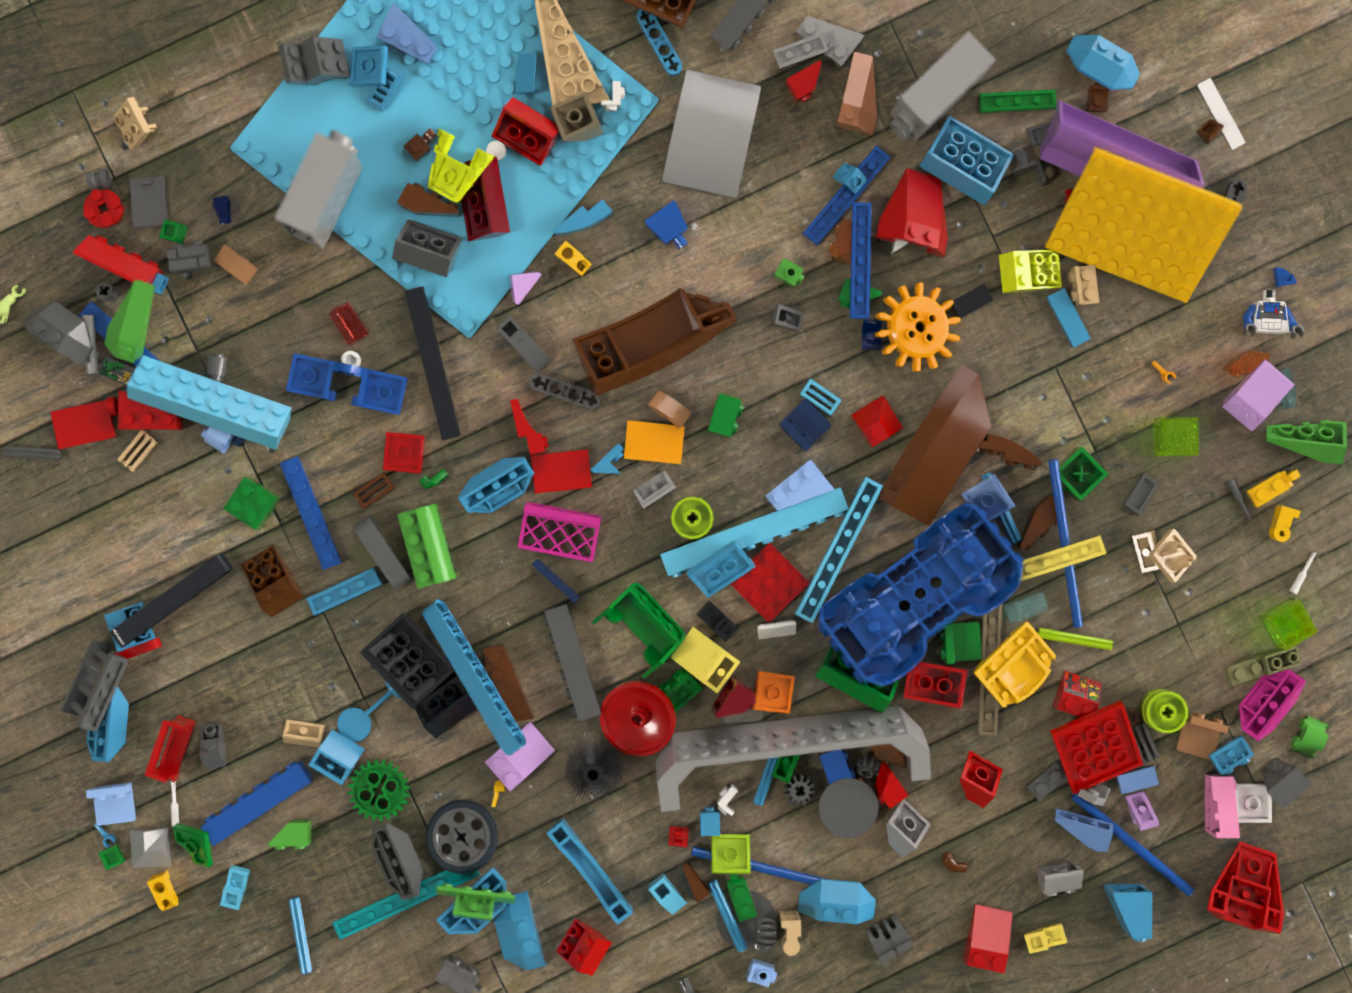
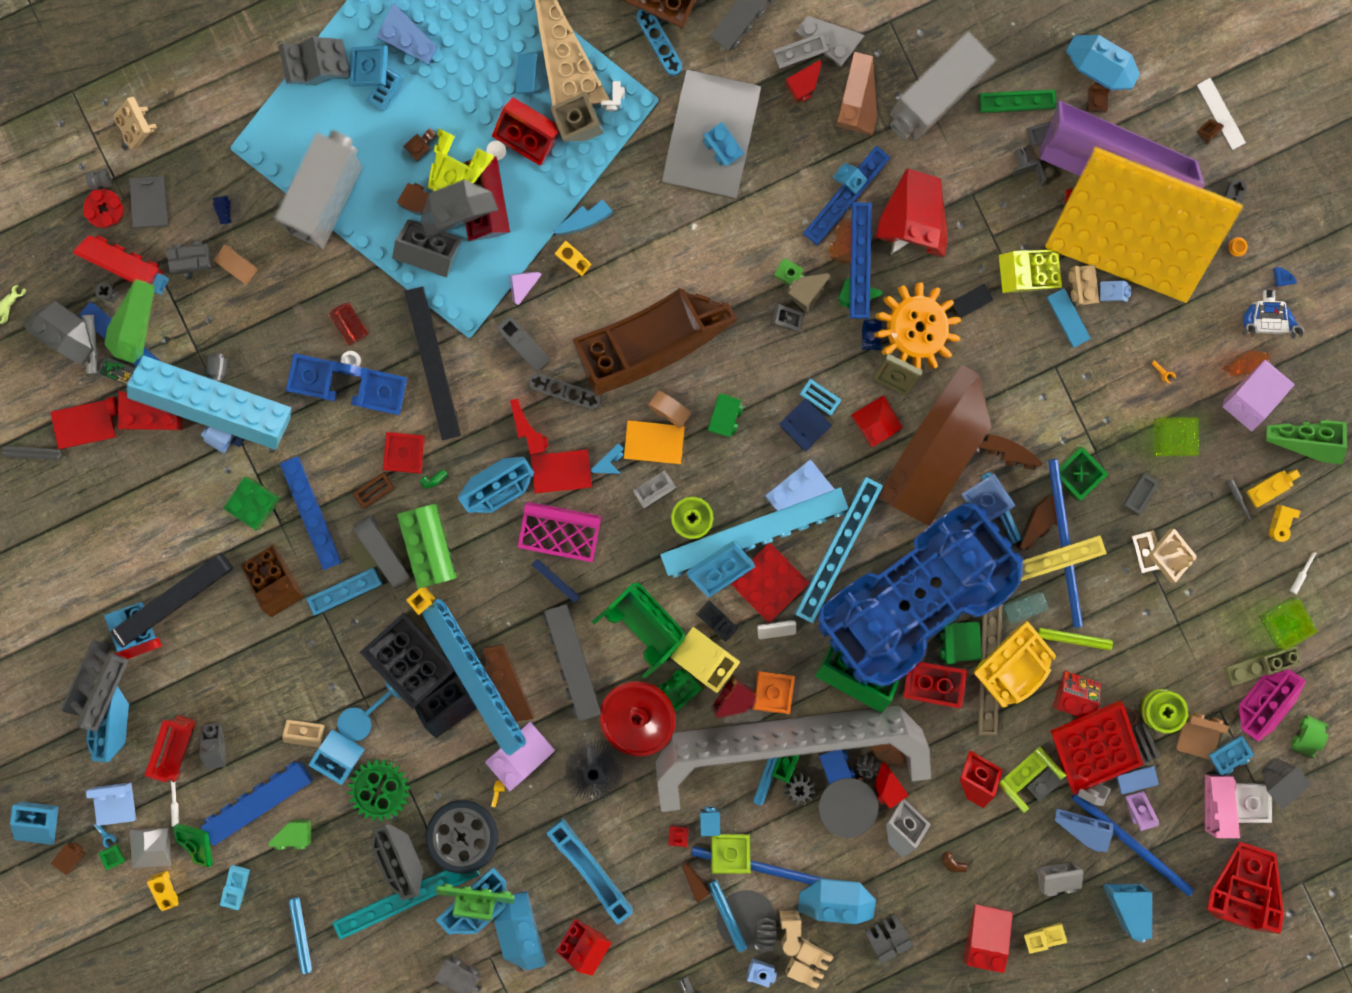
tan tile [117,430,158,472] -> none
green slope [159,219,188,244] -> none
blue torso [644,200,688,250] -> none
medium azure slope [648,873,687,915] -> none
white bracket [717,783,738,816] -> none
green hinge [727,874,757,922] -> none
dark azure slope [919,115,1015,206] -> none
clear light blue slope [1278,367,1296,409] -> none
none -> dark azure slope [10,801,59,845]
none -> reddish brown brick [51,842,86,875]
none -> yellow leg [406,587,435,615]
none -> dark grey wedge [420,180,498,238]
none -> dark azure bracket [702,122,745,168]
none -> tan legs [785,938,833,988]
none -> dark tan slope [788,273,831,314]
none -> olive tile [873,354,923,396]
none -> lime plate [998,747,1066,813]
none -> light blue bracket [1100,281,1131,302]
none -> light orange plate [1228,237,1248,257]

